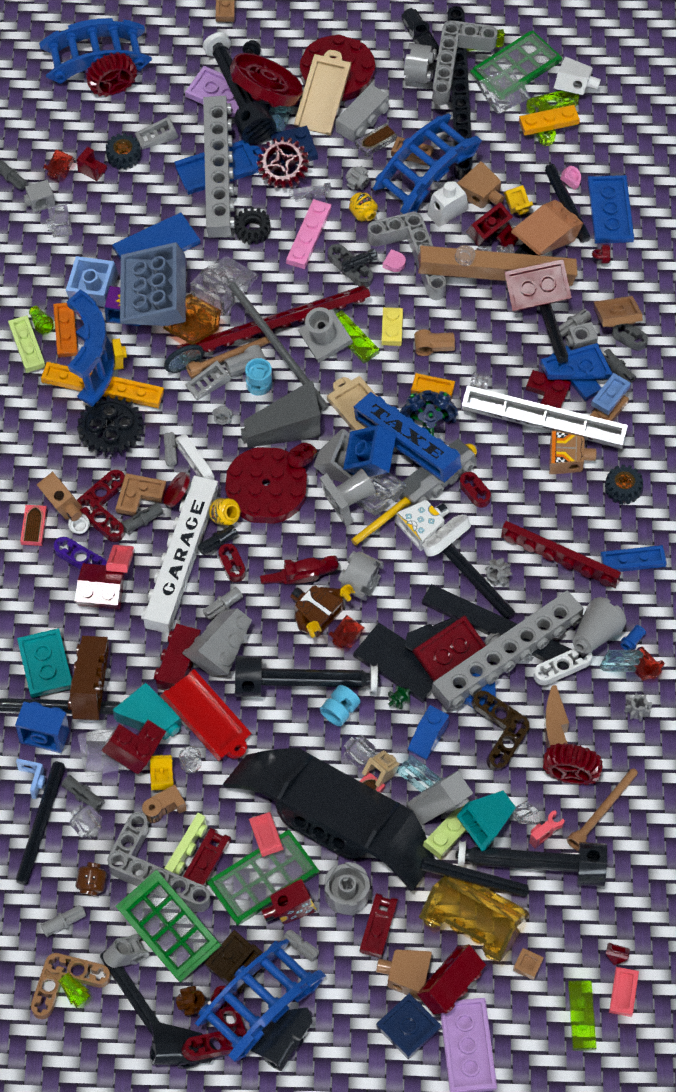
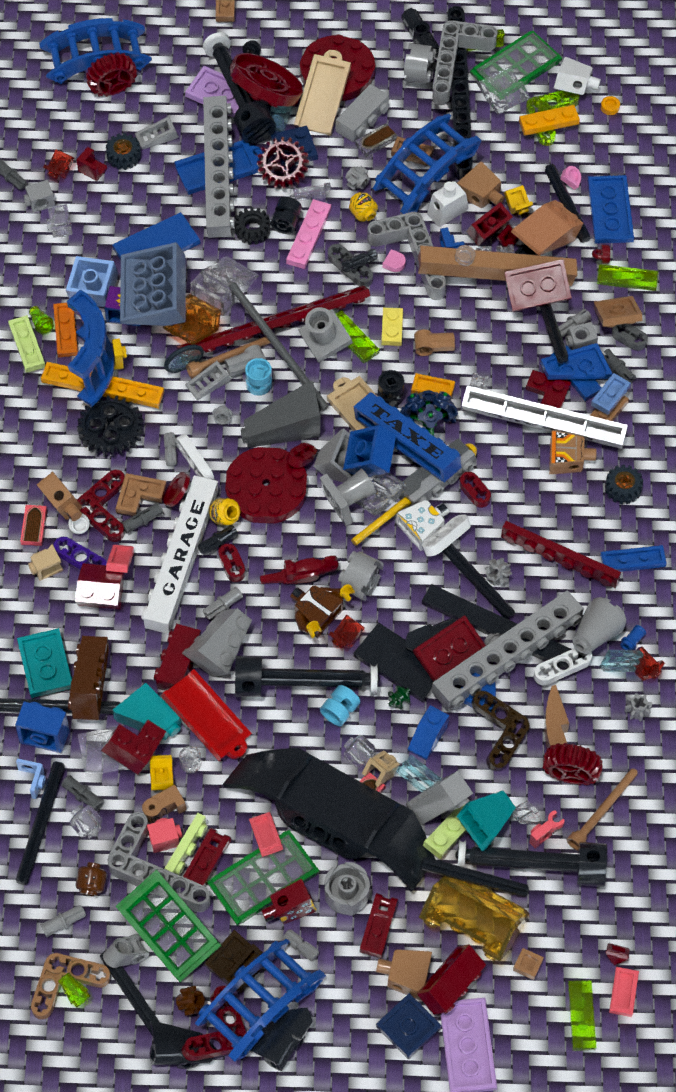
none -> tan window [28,544,63,581]
none -> coral brick [147,818,182,853]
none -> black wheel [270,197,302,234]
none -> black wheel [377,370,405,407]
none -> blue bracket [439,227,465,249]
none -> clear neon green tile [597,264,658,291]
none -> light orange tile [601,96,620,115]

